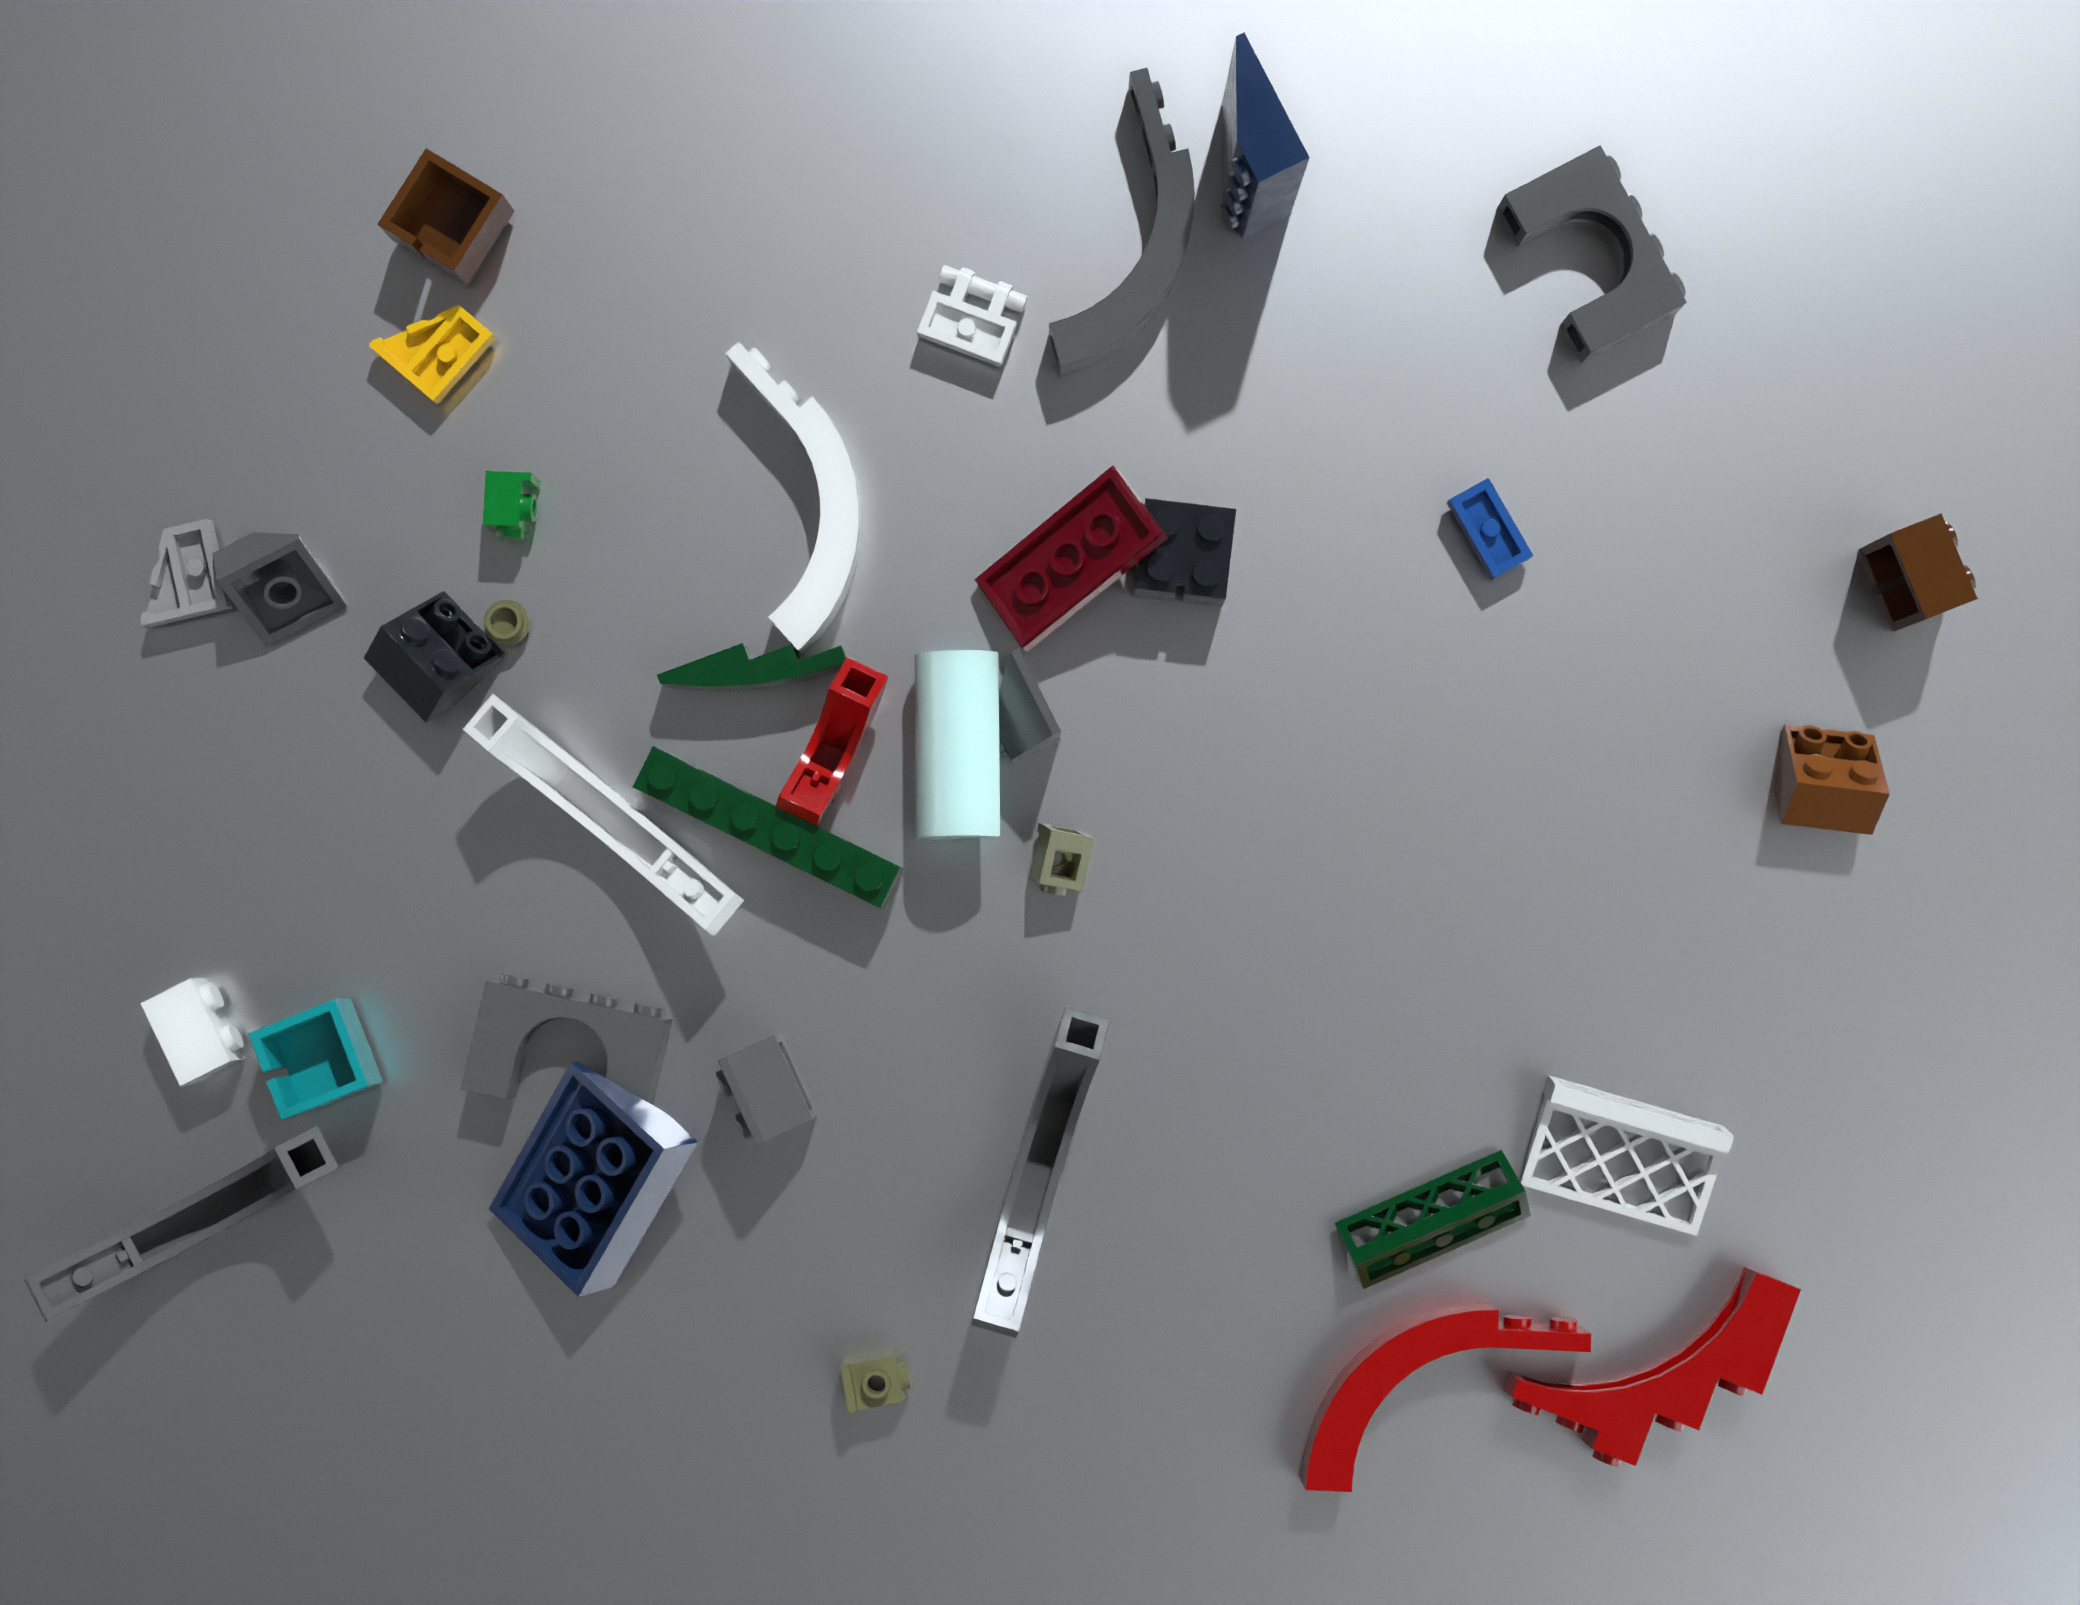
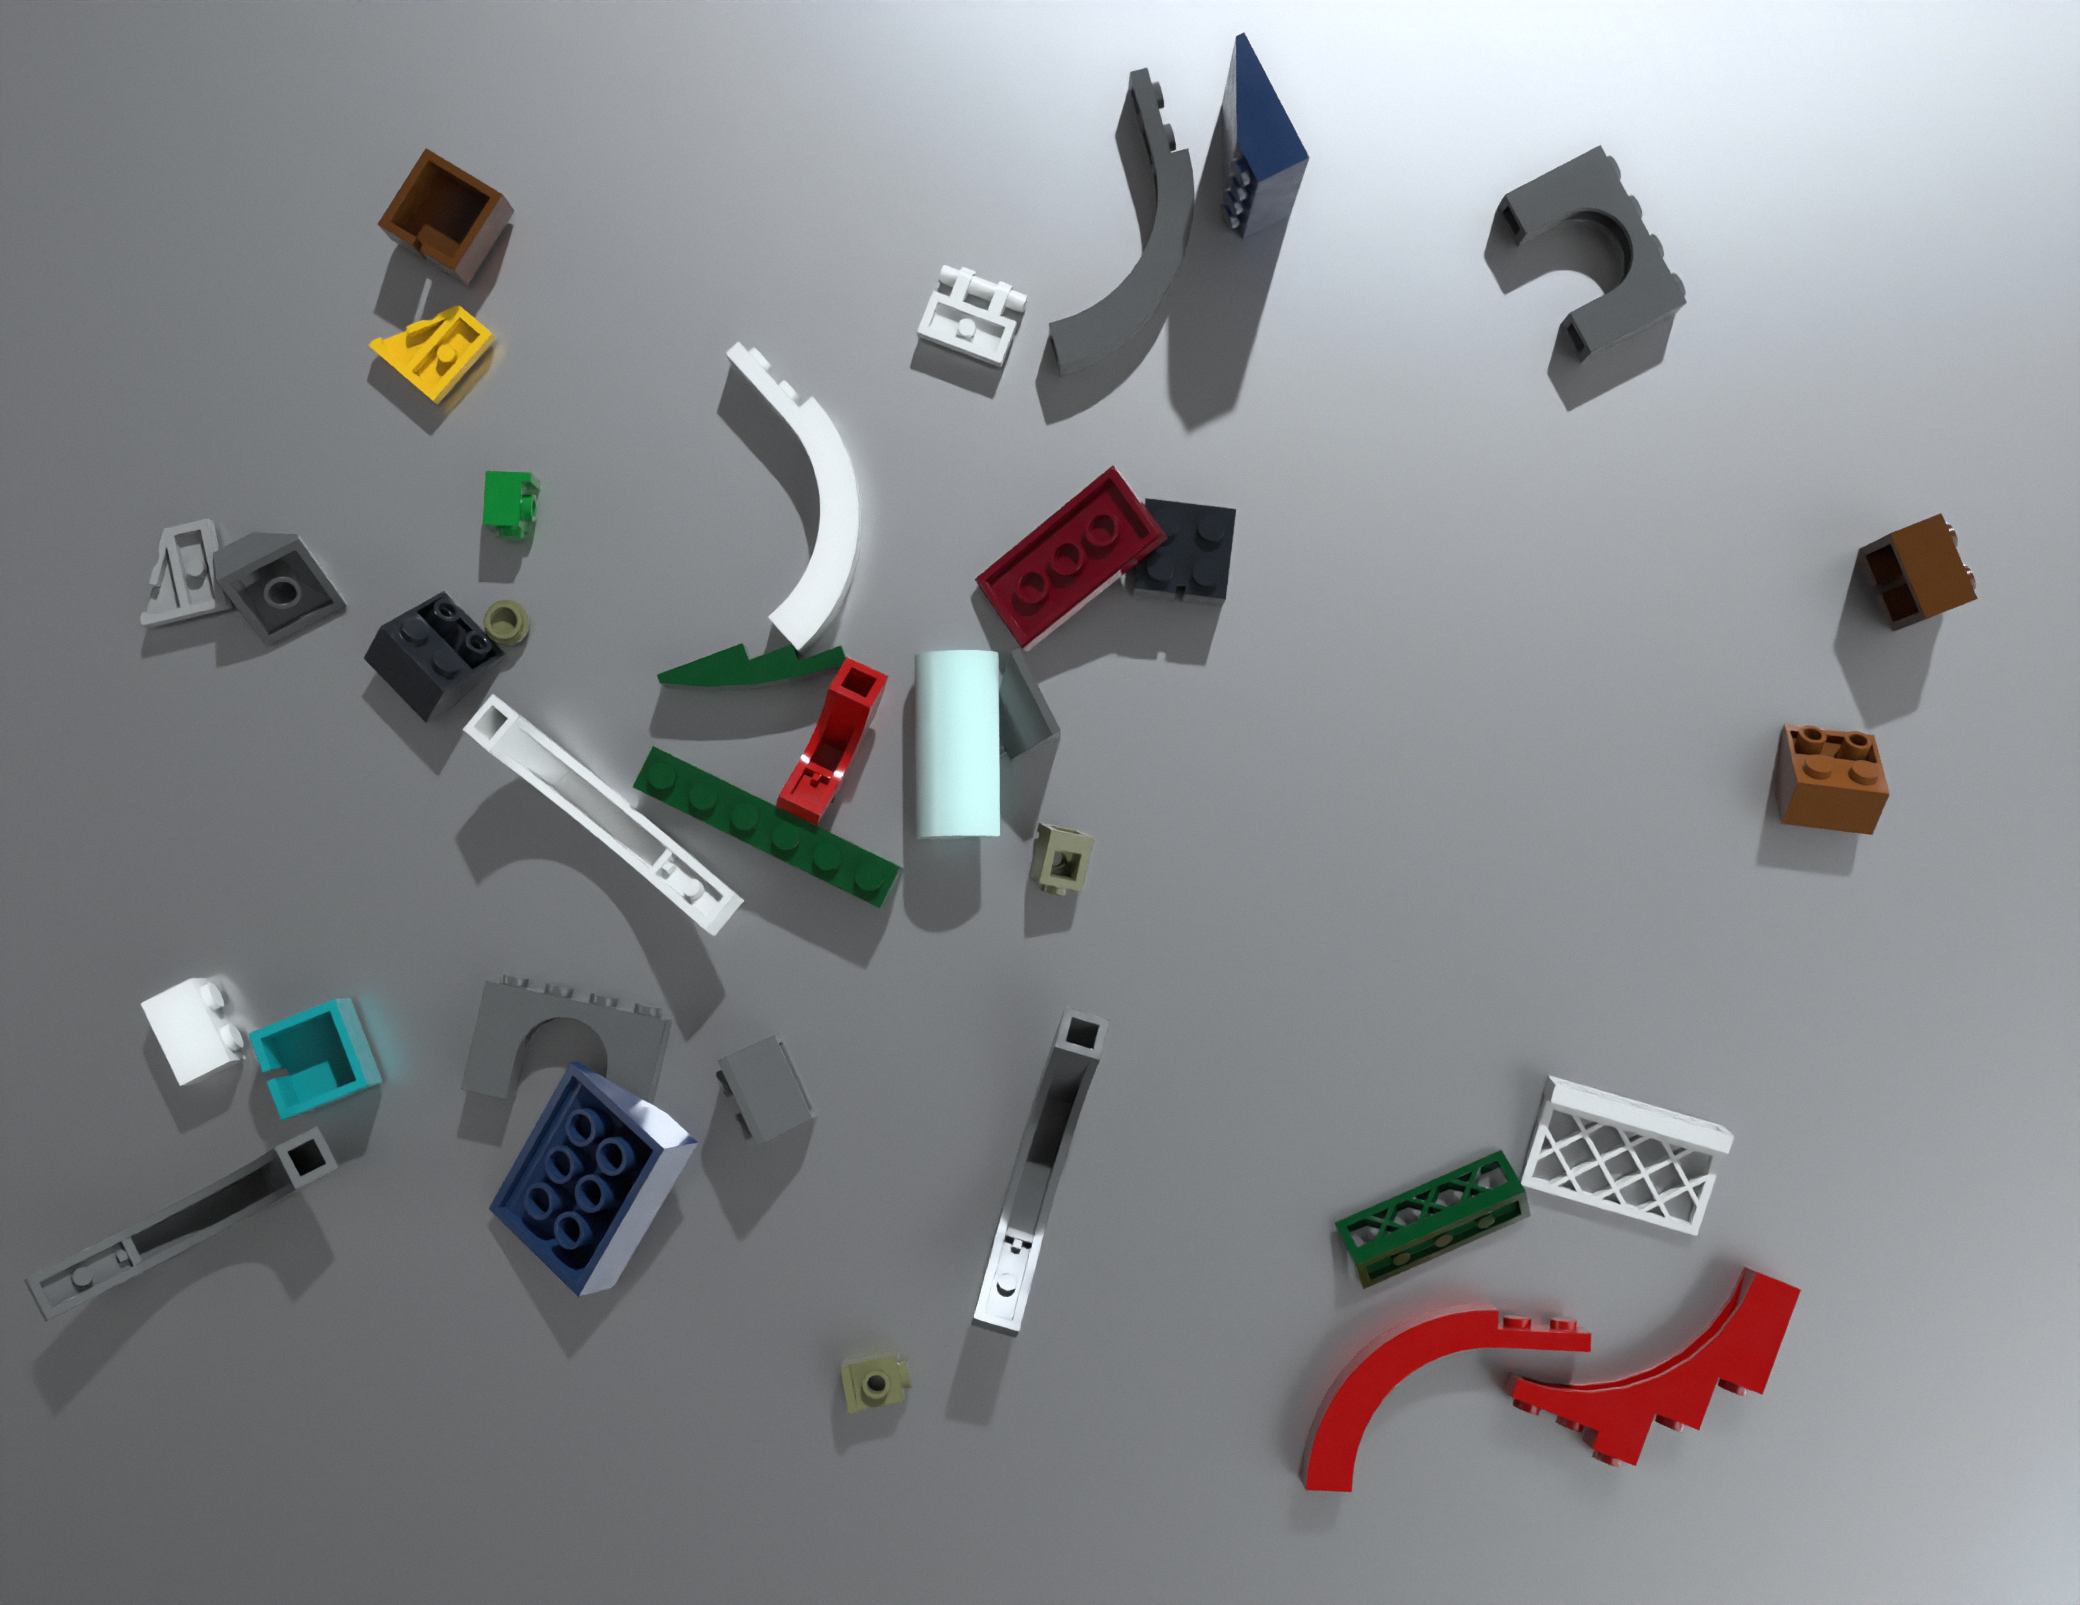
blue plate [1447,478,1533,580] -> none

